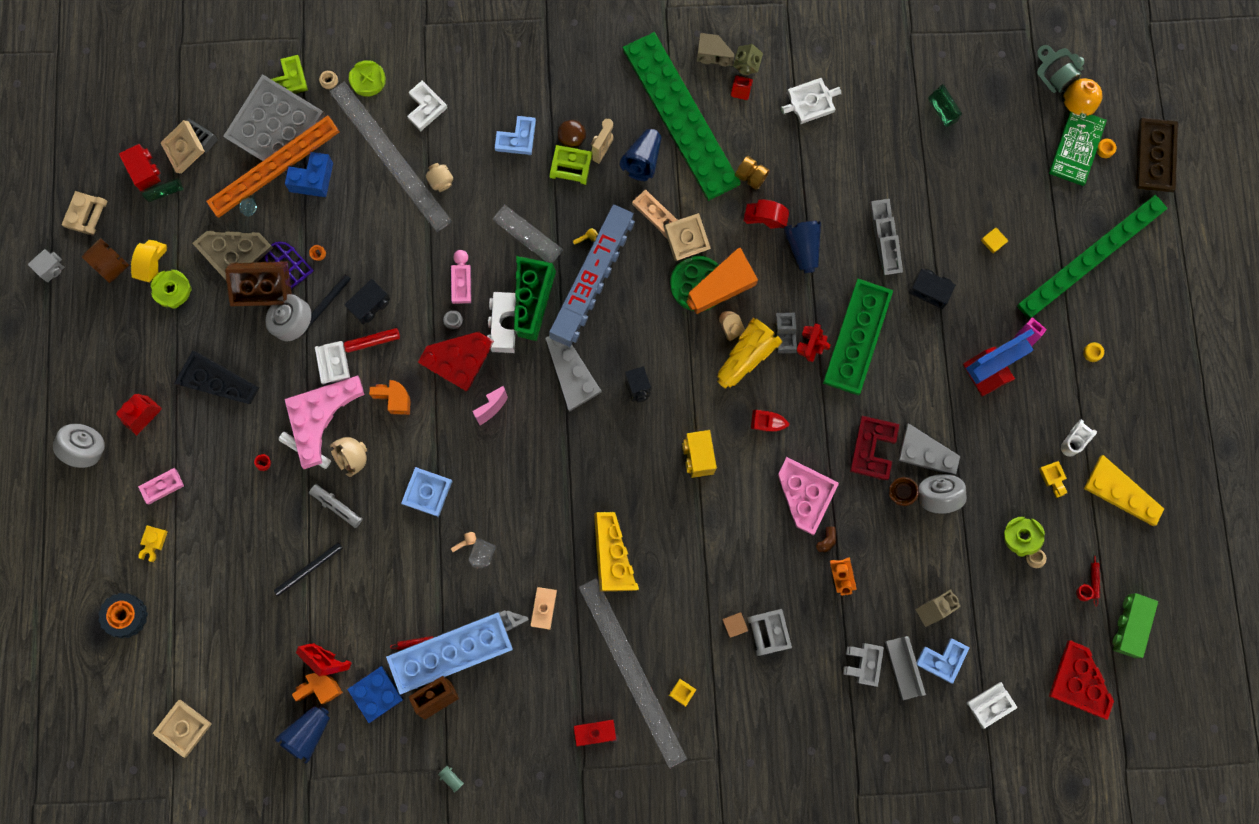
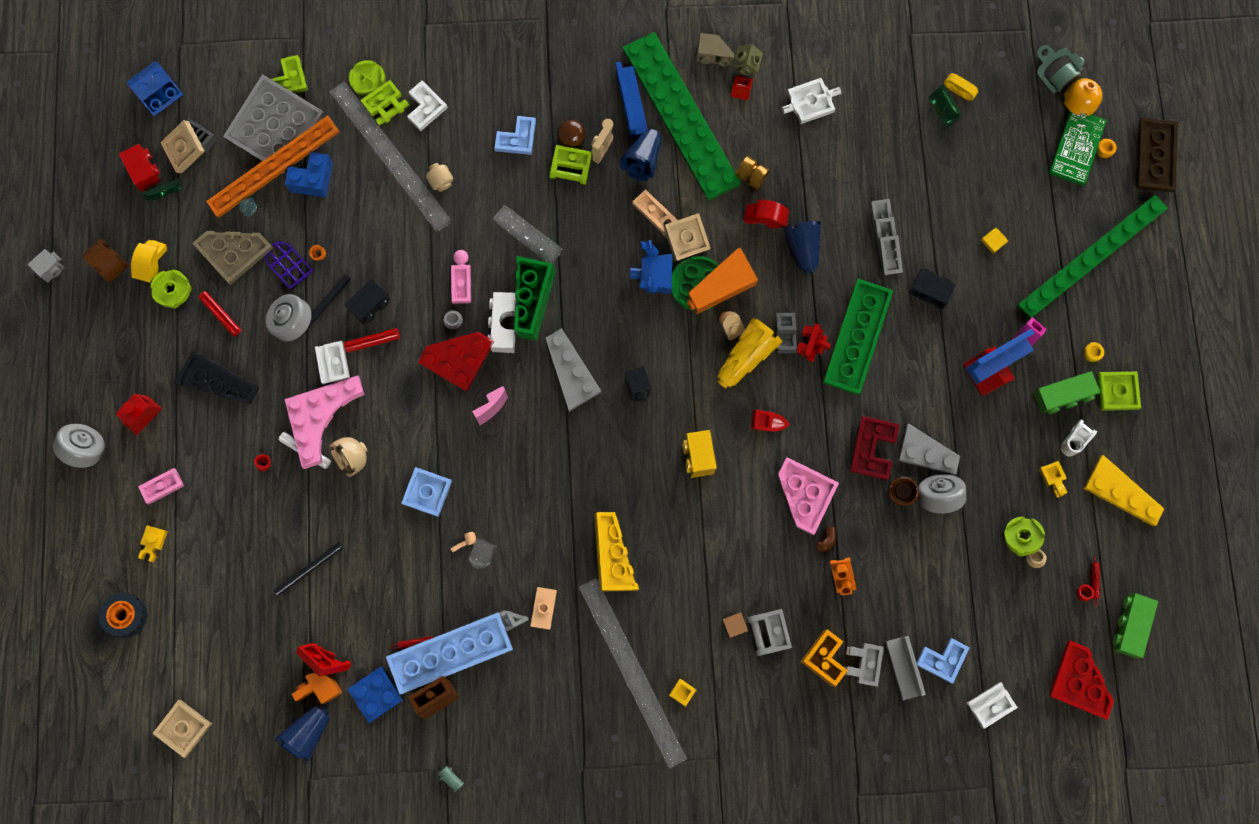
tan plate [62,191,108,236] -> none
reddish brown brick [225,261,292,306] -> none
light grey pin [309,484,363,528] -> none
tan plate [319,71,338,89] -> none
orange brick [369,380,411,415] -> none
sand blue brick [549,204,635,347] -> none
yellow hand [573,228,598,245] -> none
red plate [574,720,616,746] -> none
dark tan slope [915,589,961,627] -> none
none -> blue slope [126,61,183,116]
none -> red axle [198,291,241,337]
none -> lime plate [360,80,409,126]
none -> blue fence [616,62,647,139]
none -> blue torso [630,240,672,294]
none -> light orange brick [800,629,848,687]
none -> yellow beam [944,73,978,101]
none -> bright green brick [1033,371,1100,414]
none -> lime plate [1097,371,1141,411]

